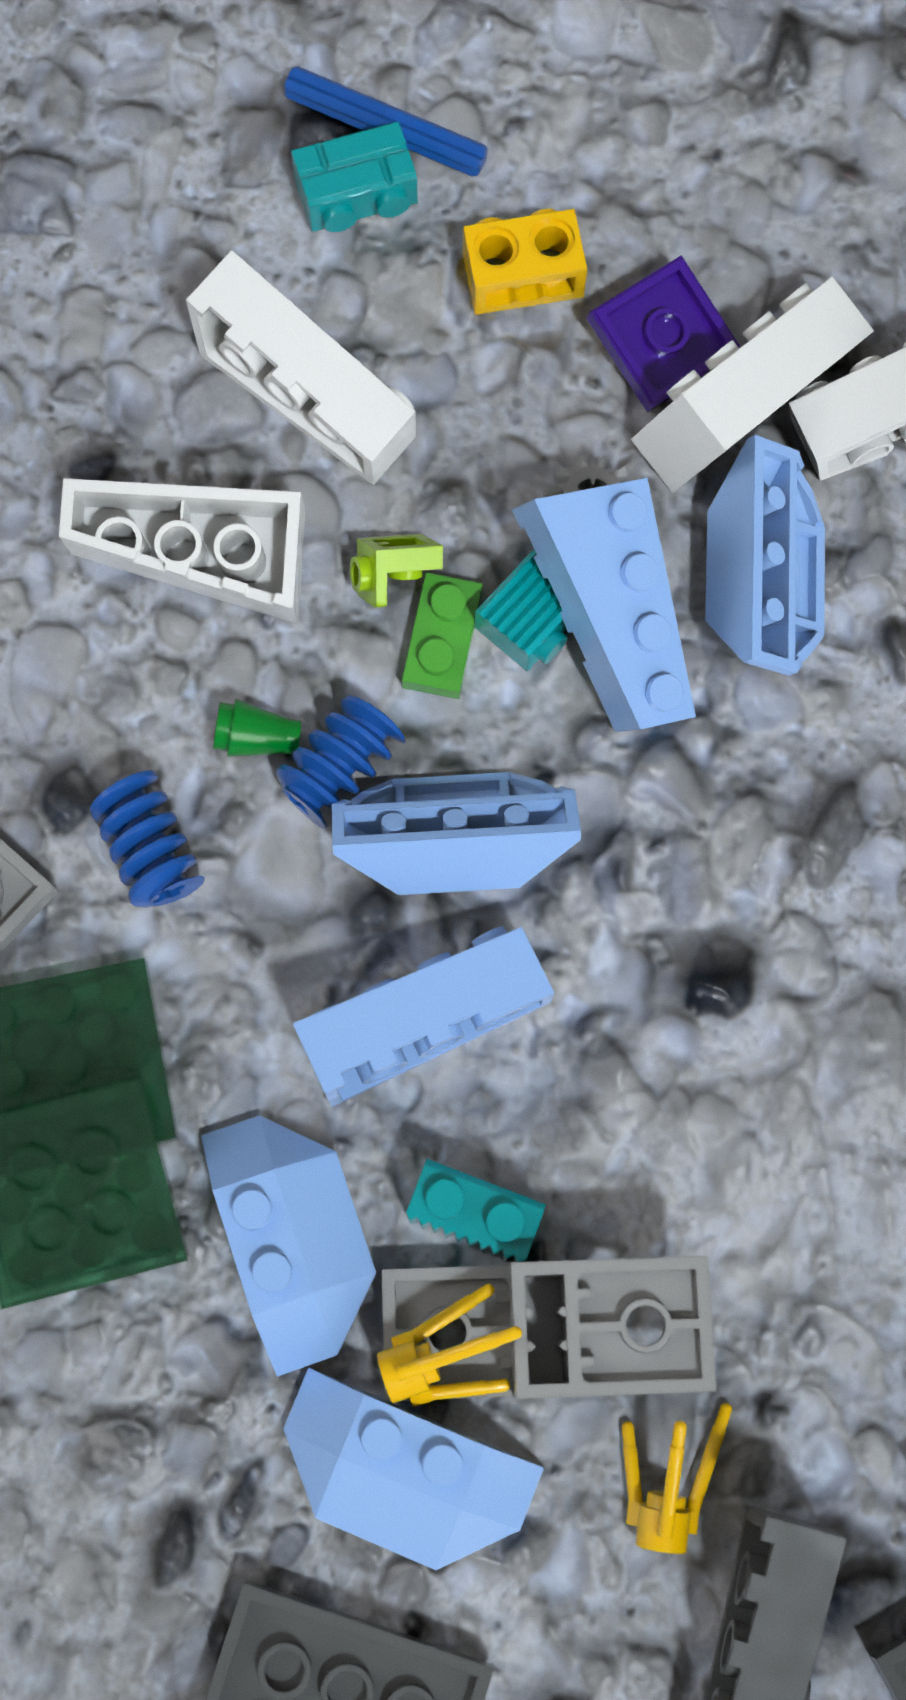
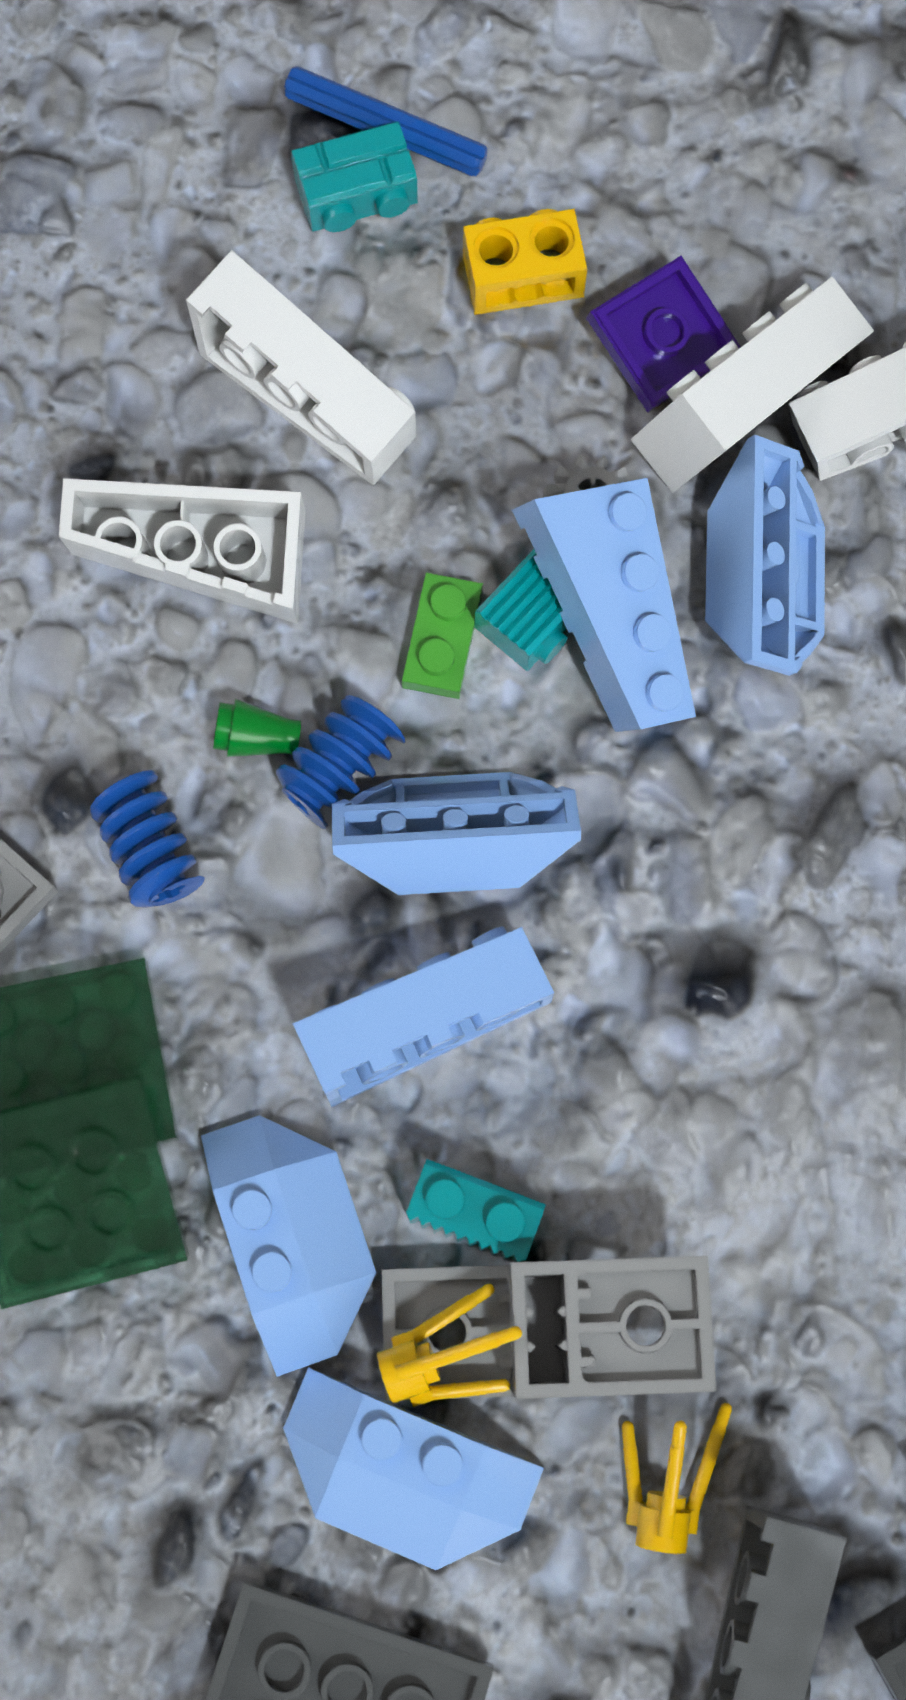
lime bracket [350,534,443,608] -> none

